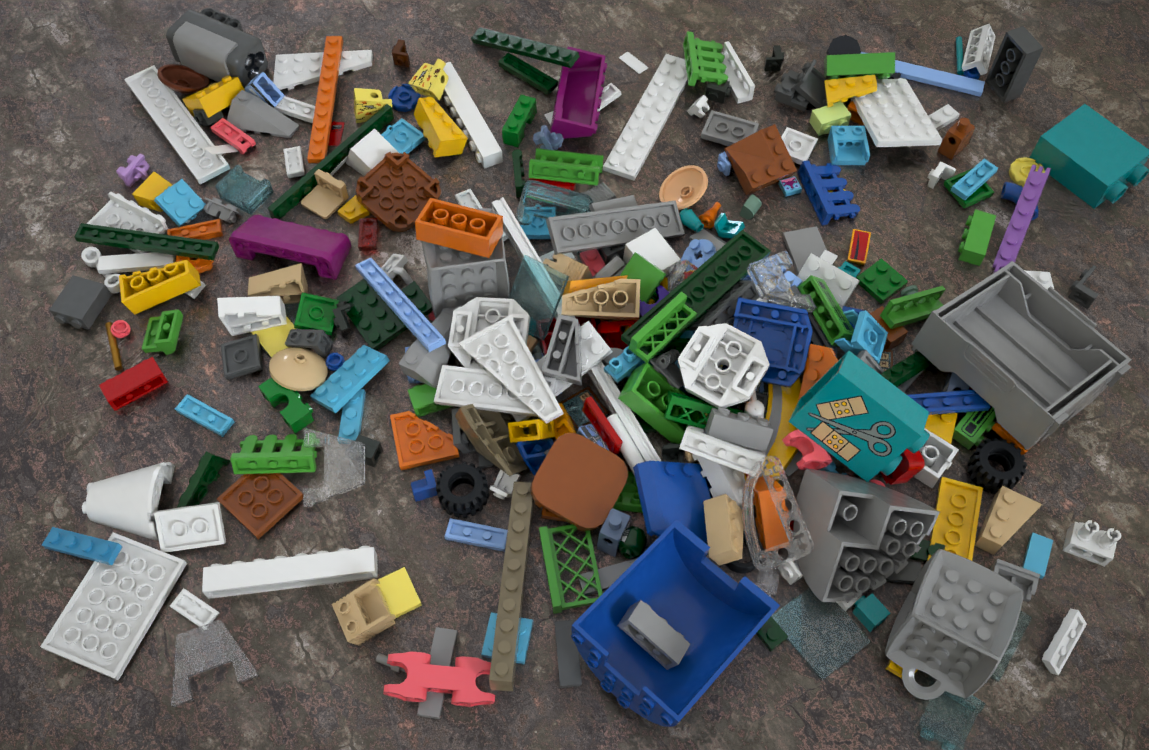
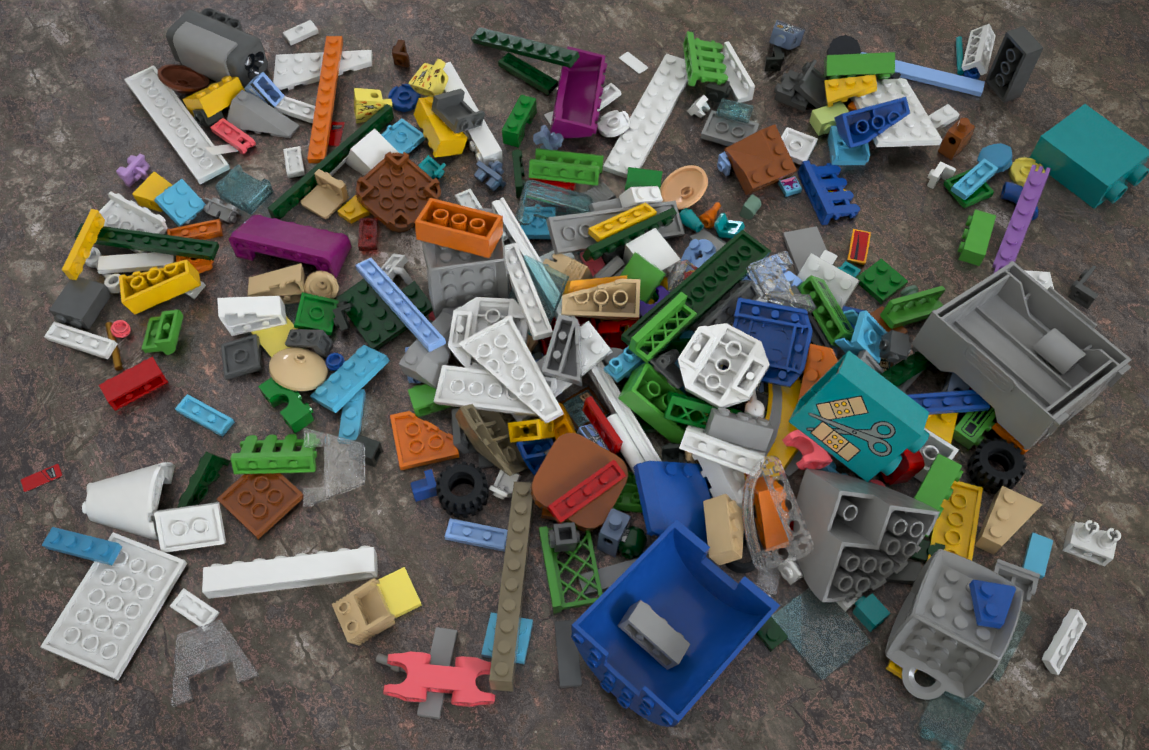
none -> red sticker [21,464,62,492]
none -> white tile [44,322,117,360]
none -> yellow plate [62,209,105,280]
none -> white plate [283,20,319,45]
none -> tan hair [304,271,339,299]
none -> teal bracket [418,155,446,179]
none -> dark grey panel [431,89,485,134]
none -> sand blue hips [474,161,507,191]
none -> white plate [504,243,553,341]
none -> red plate [547,460,626,524]
none -> dark grey brick [548,522,580,552]
none -> dark green plate [582,208,677,262]
none -> yellow plate [588,202,657,242]
none -> white tile [597,110,631,137]
none -> white brick [619,186,663,208]
none -> green hinge [625,167,663,191]
none -> clear light blue tile [716,99,754,123]
none -> sand blue torso [769,20,805,50]
none -> blue wedge [834,97,910,148]
none -> dark grey brick [879,330,911,363]
none -> bright green brick [914,453,963,540]
none -> blue wing [969,580,1016,629]
none -> dark azure hat [977,143,1012,173]
none -> light grey brick [1033,328,1086,375]

